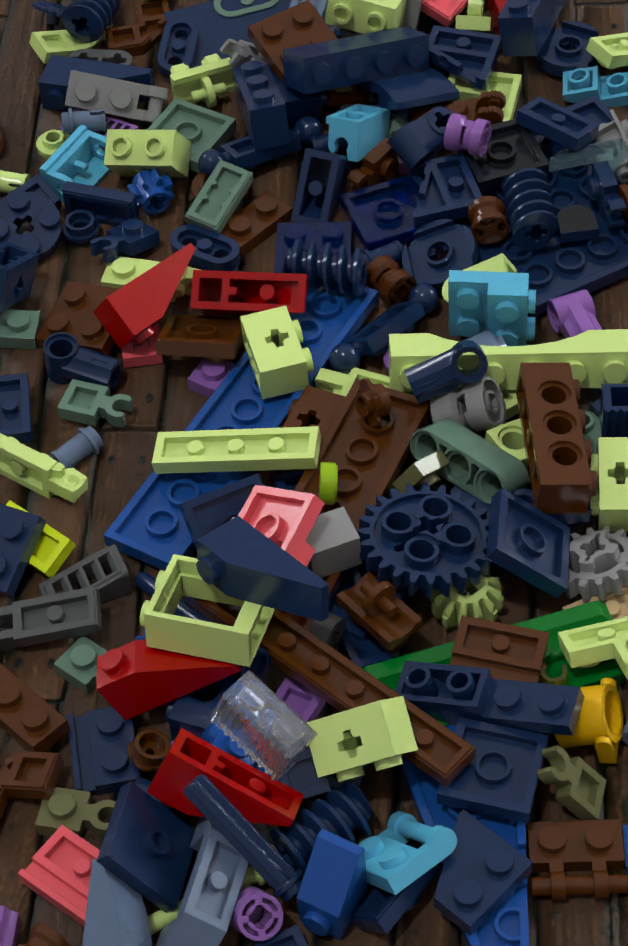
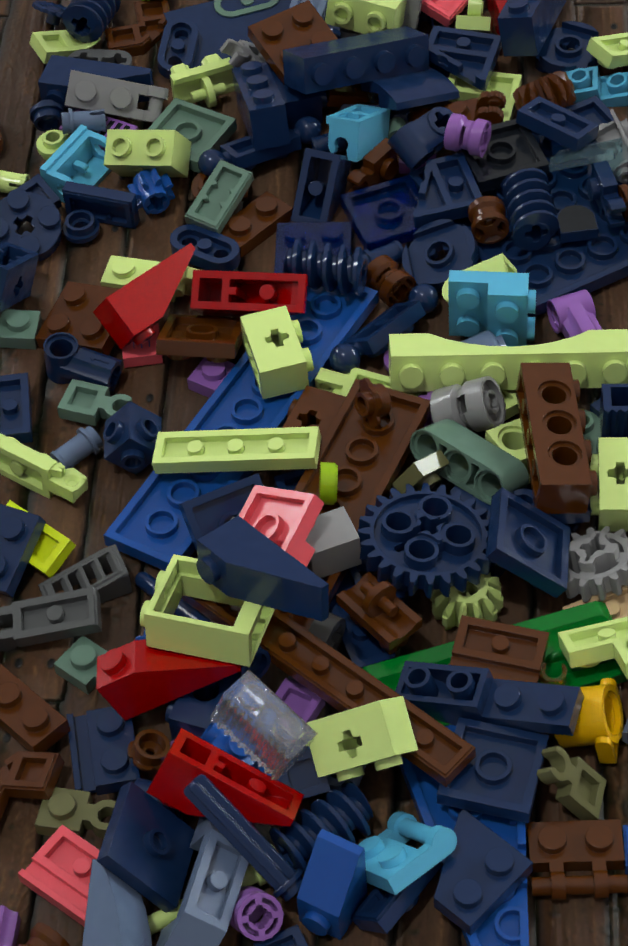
dark blue plate [90,218,160,263] -> none
dark blue piece [404,340,488,403] -> none
none -> dark blue plate [29,100,65,132]
none -> dark blue brick [103,401,162,475]
none -> reddish brown gear [513,71,576,110]

